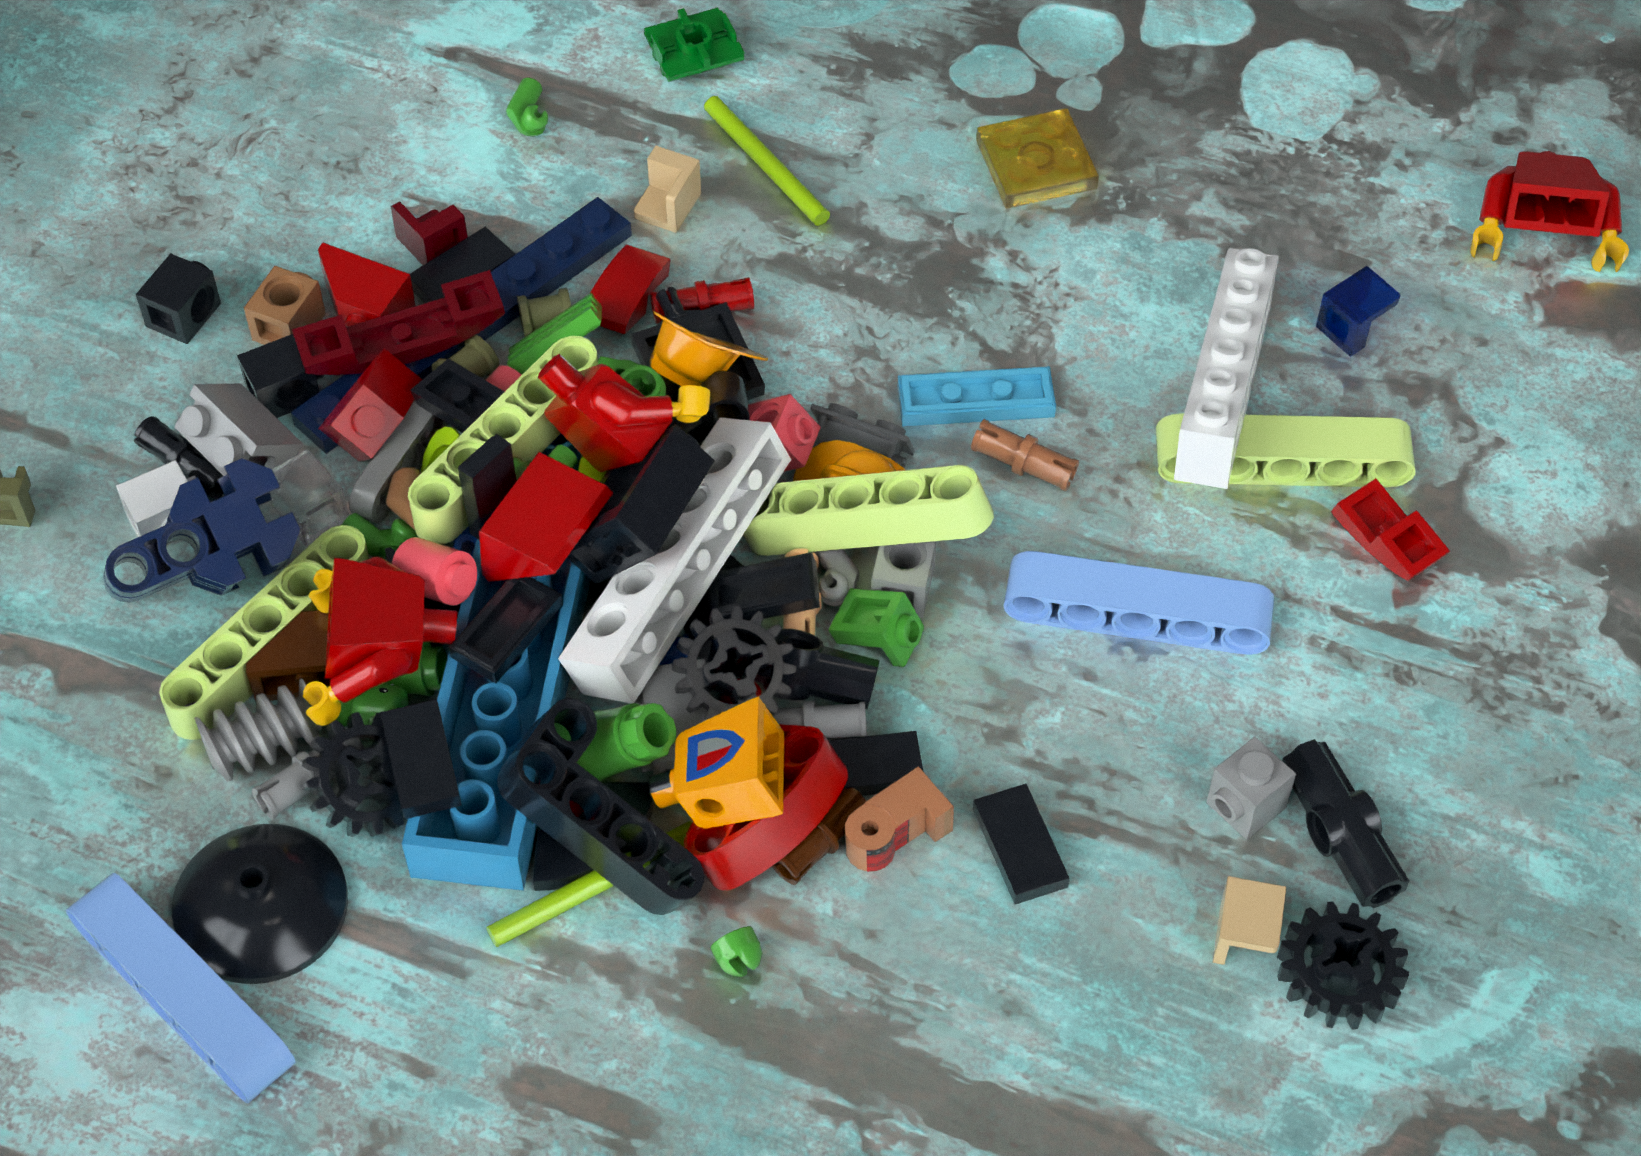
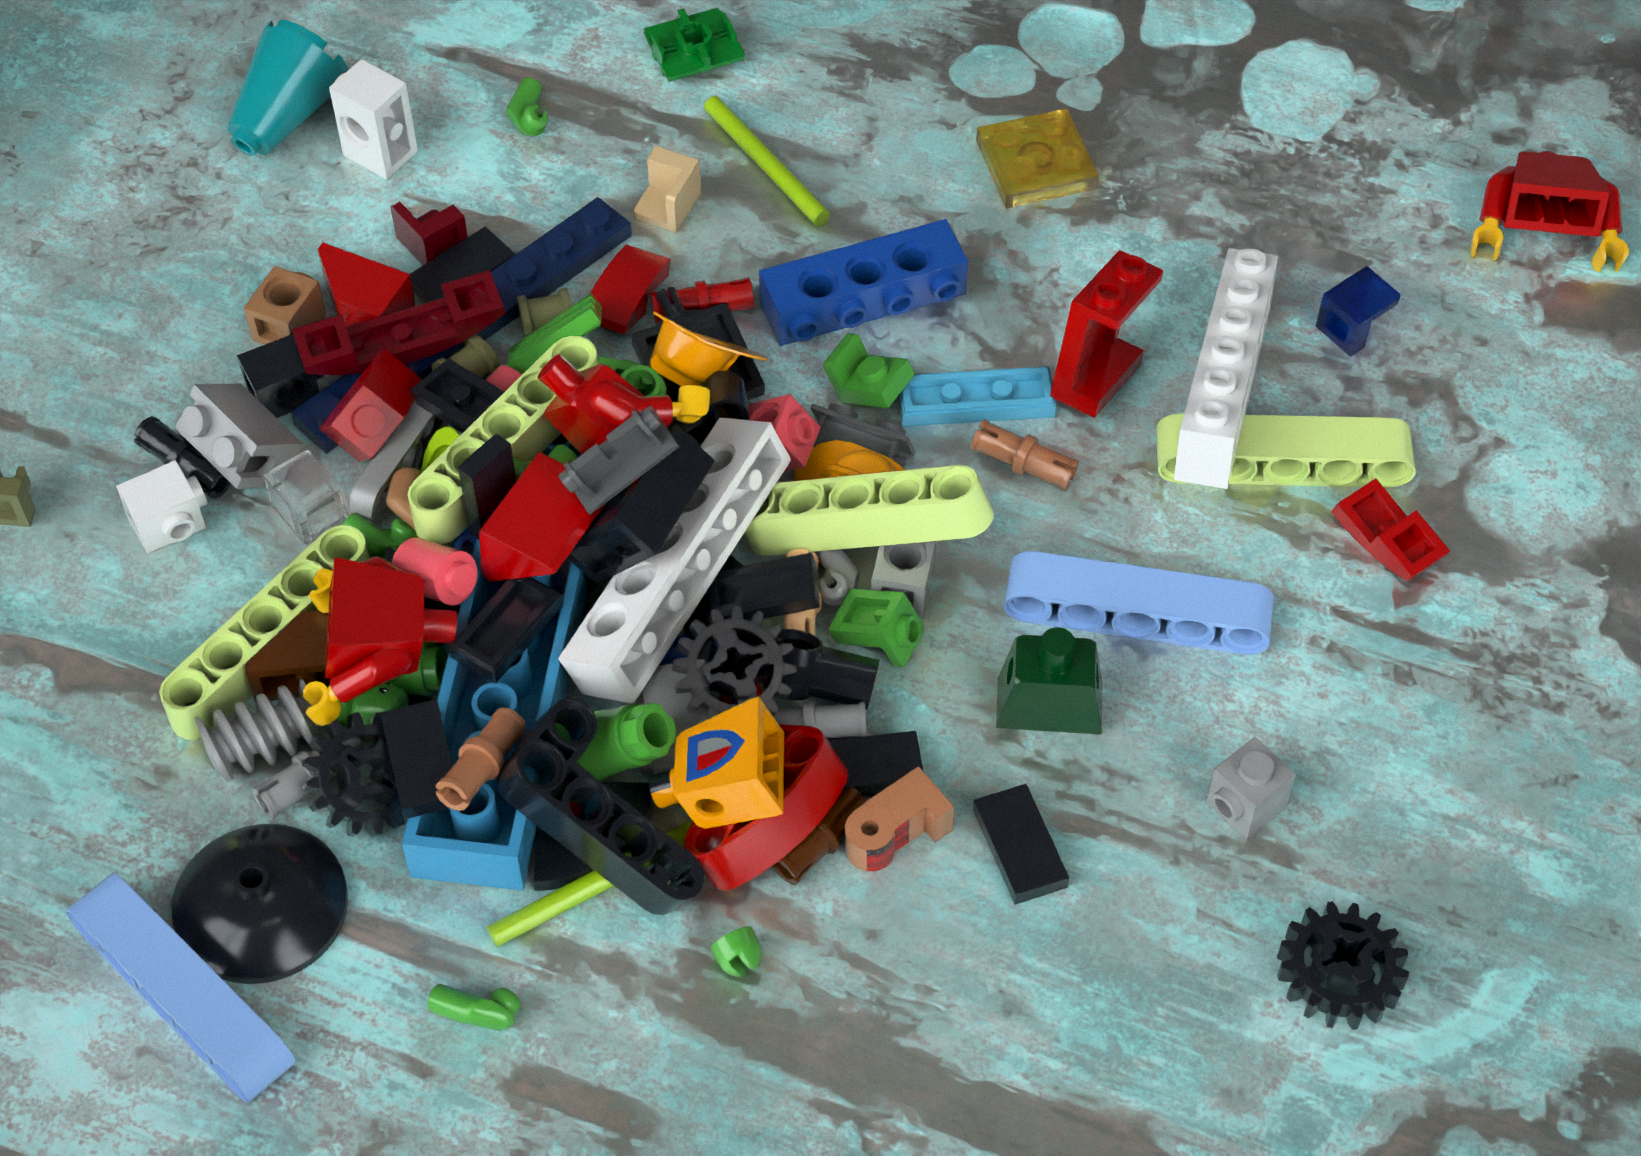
dark blue connector [103,458,300,603] -> none
black brick [136,253,221,344] -> none
tan panel [1212,876,1286,965] -> none
black piece [1282,739,1409,909] -> none
none -> teal cone [227,19,349,156]
none -> white brick [329,59,418,180]
none -> bright green arm [428,984,521,1031]
none -> nougat pin [435,707,527,811]
none -> dark grey hinge [558,406,680,515]
none -> blue brick [759,219,968,346]
none -> bright green bracket [823,333,915,408]
none -> dark green torso [996,627,1103,735]
none -> red panel [1050,250,1163,418]

